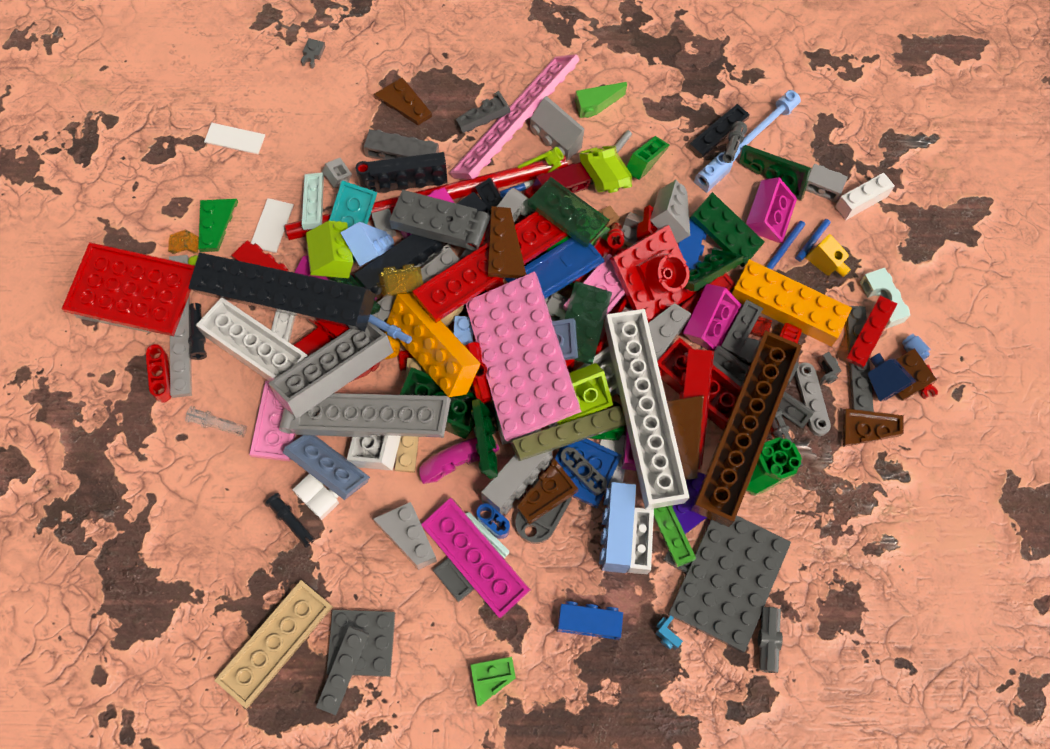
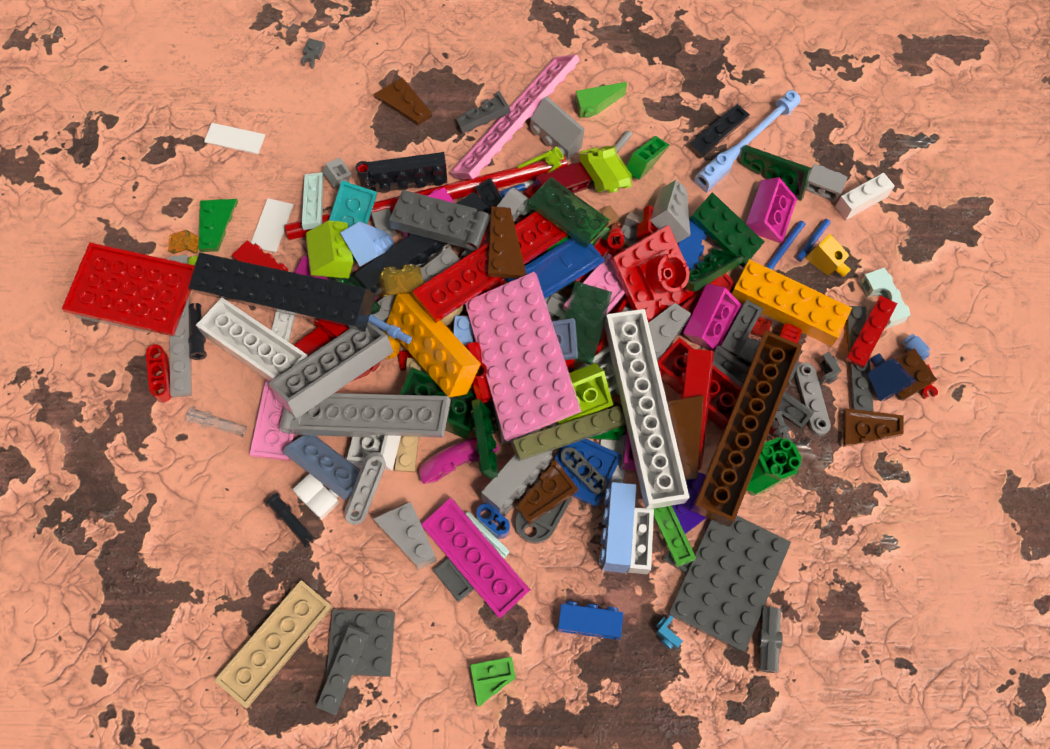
flat silver brick [364,129,439,160] -> none
dark grey pin [722,121,748,163] -> none
none -> light grey plate [344,452,386,525]

